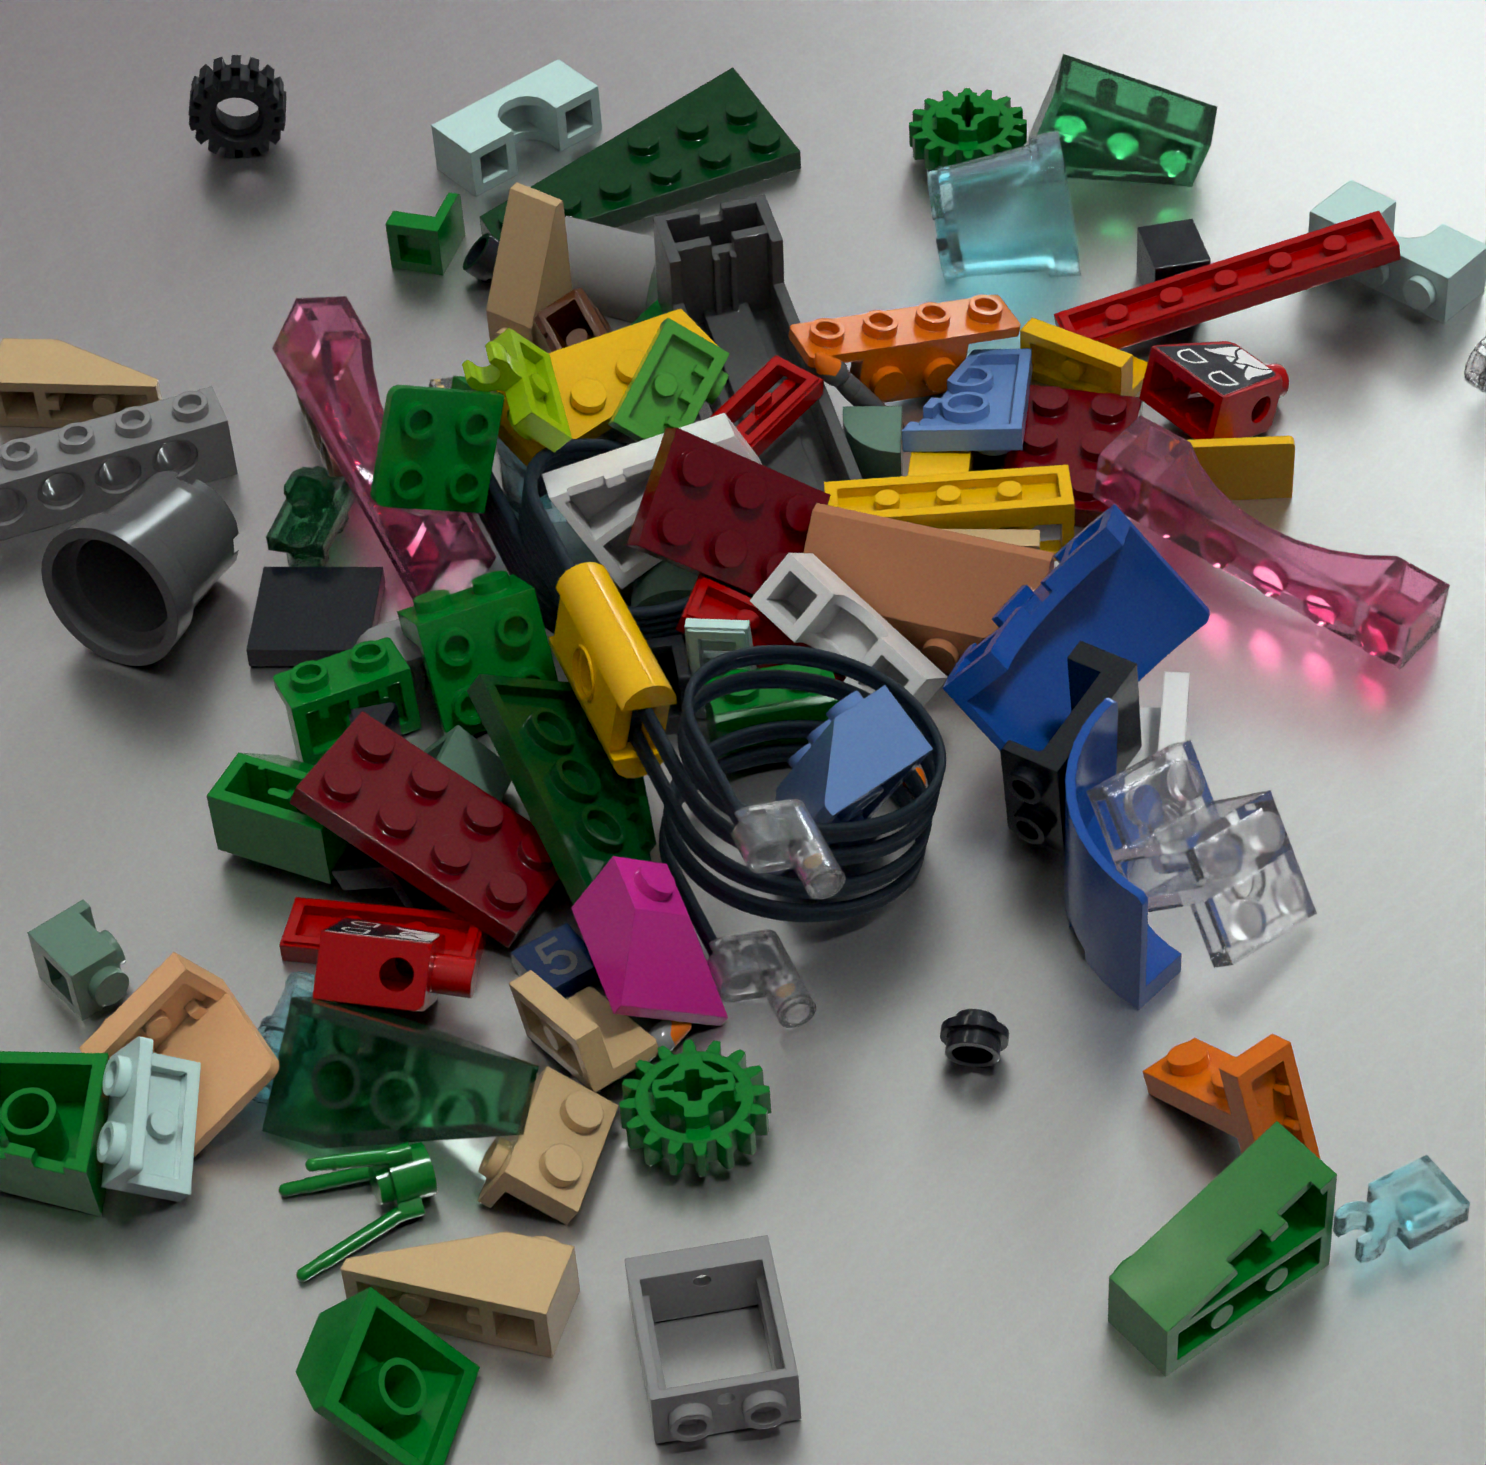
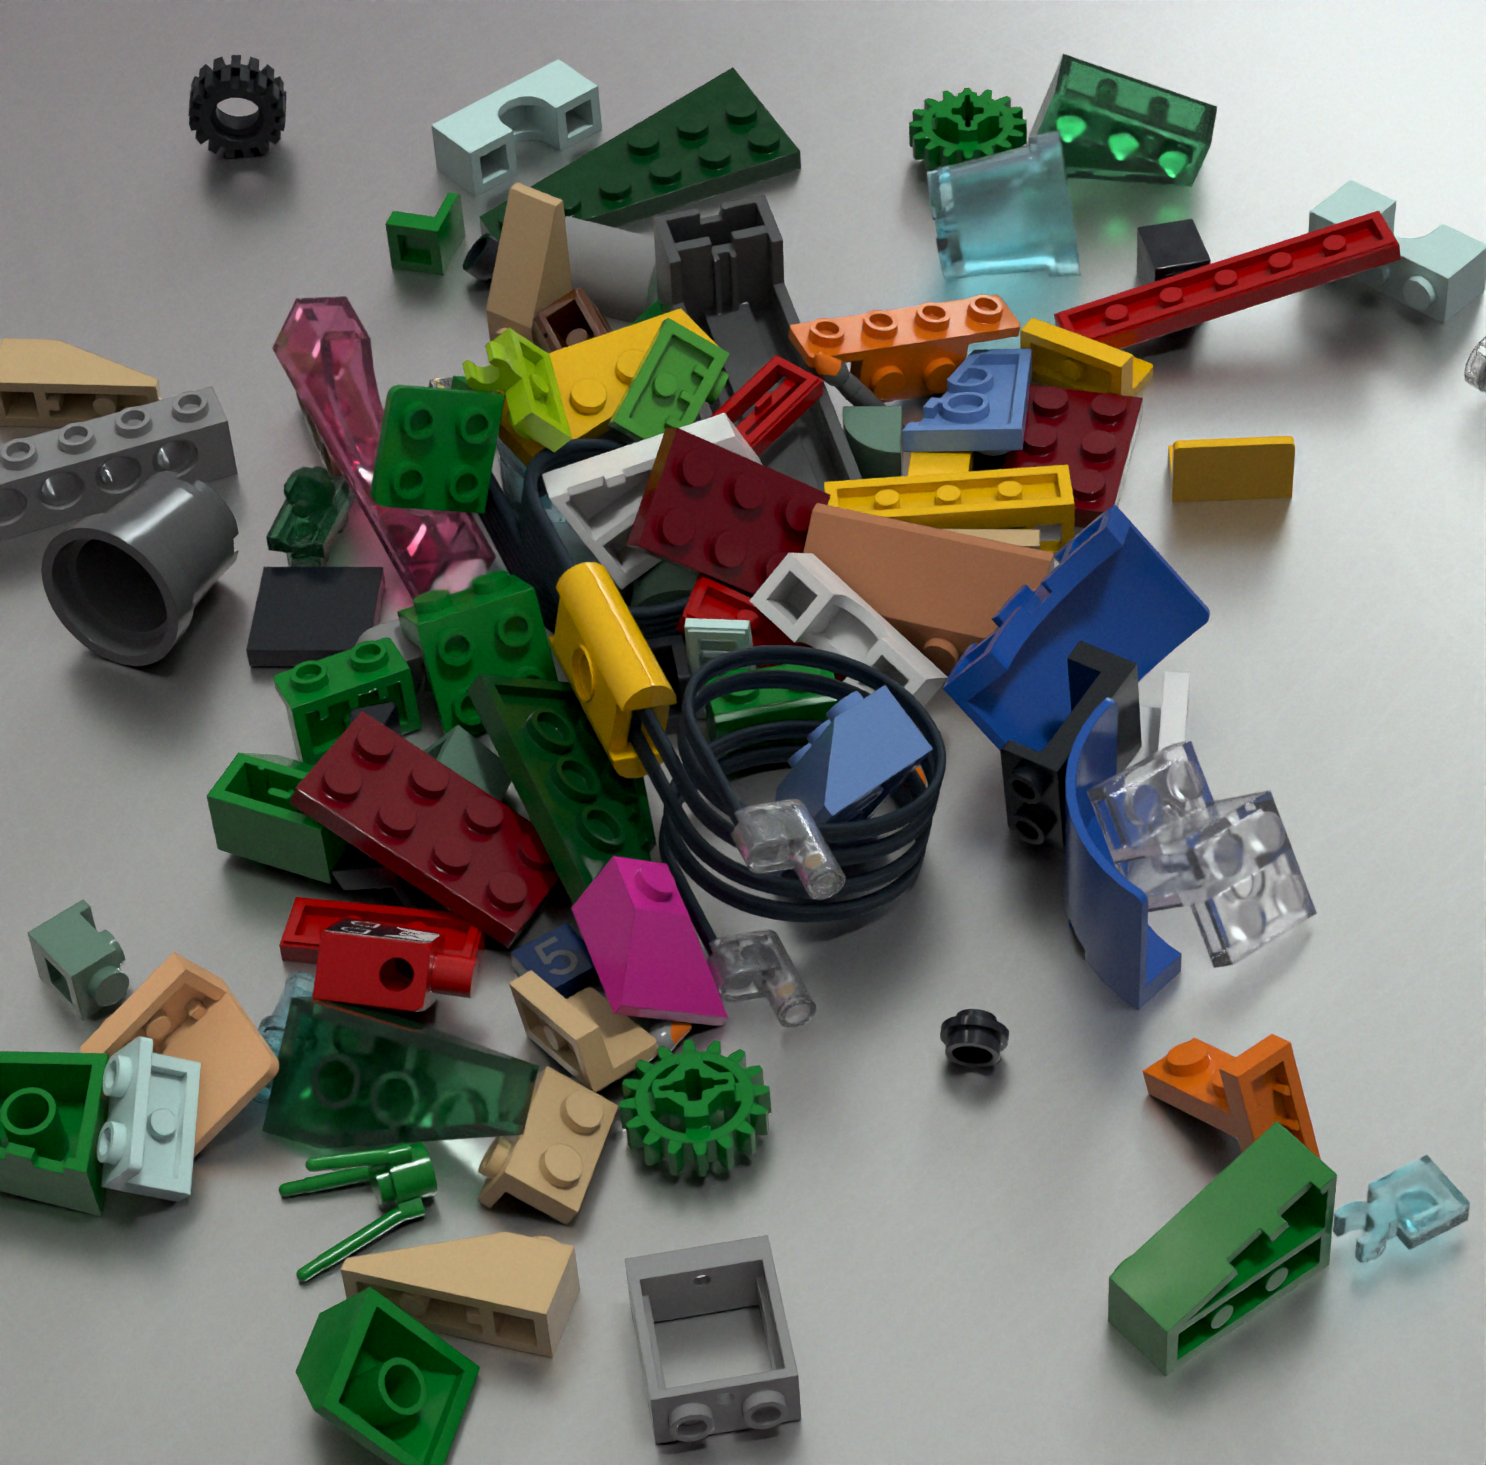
clear pink arch [1093,415,1450,669] -> none
red torso [1139,341,1289,439] -> none

